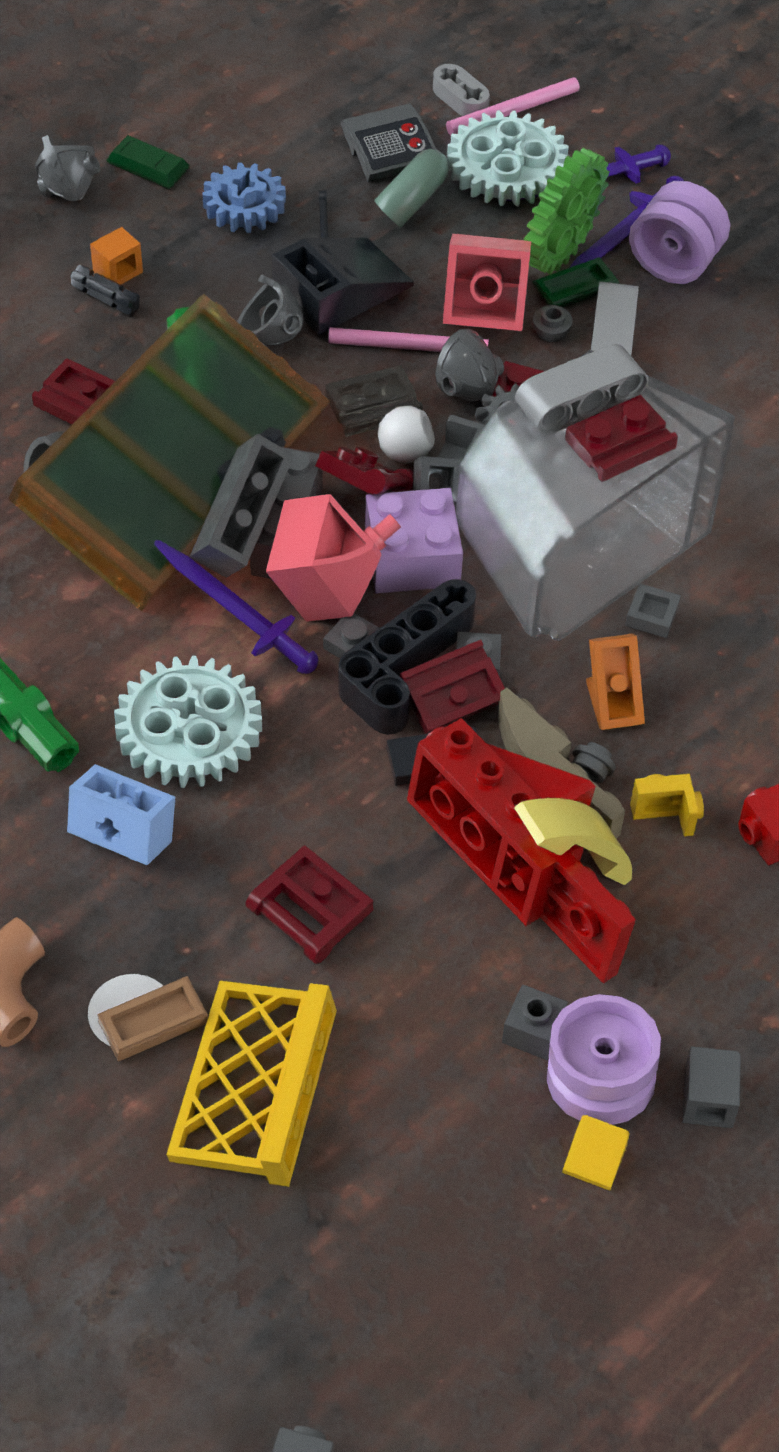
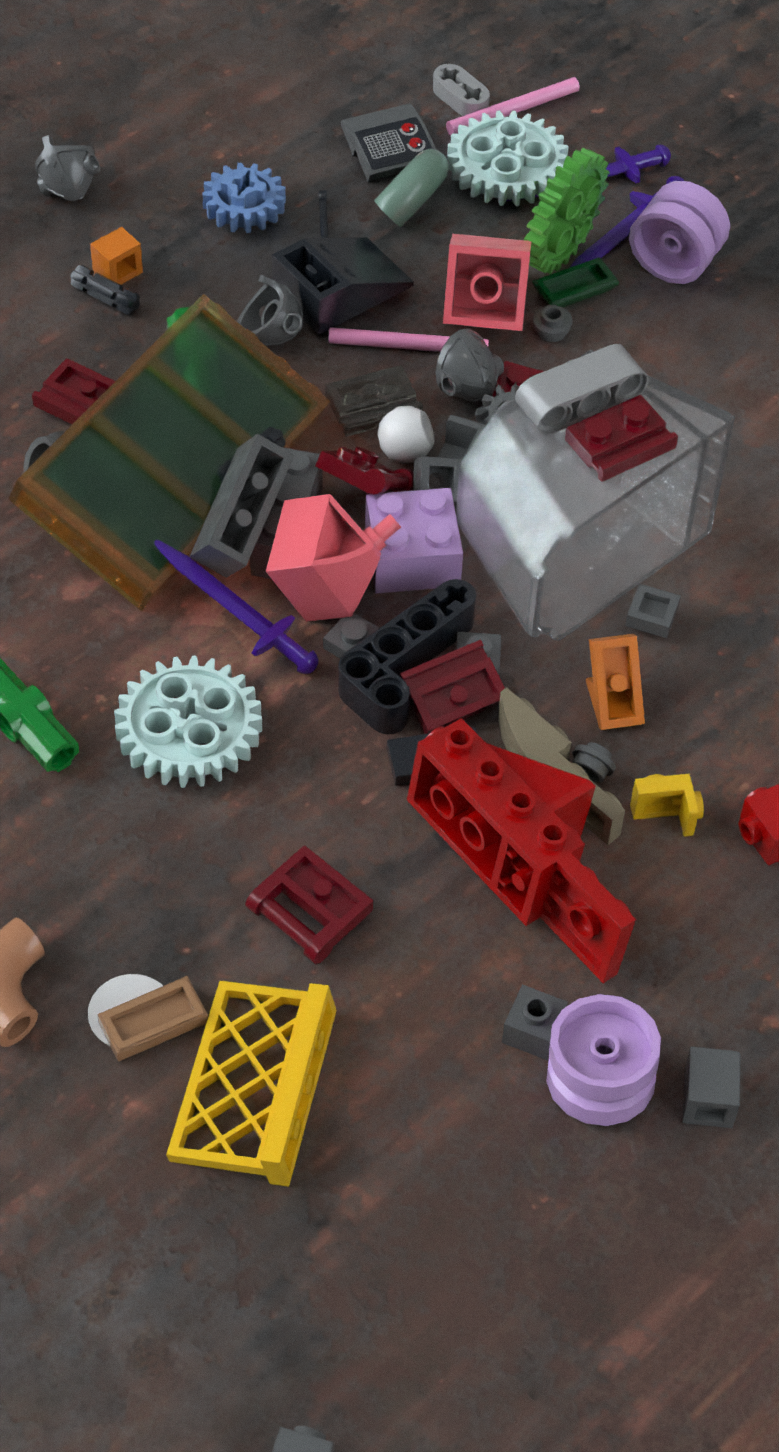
light blue brick [67,764,175,865] -> none
dark green tile [106,135,190,189] -> none
light yellow slope [514,798,632,885] -> none
yellow slope [562,1115,630,1191] -> none
light grey beam [591,282,639,355] -> none

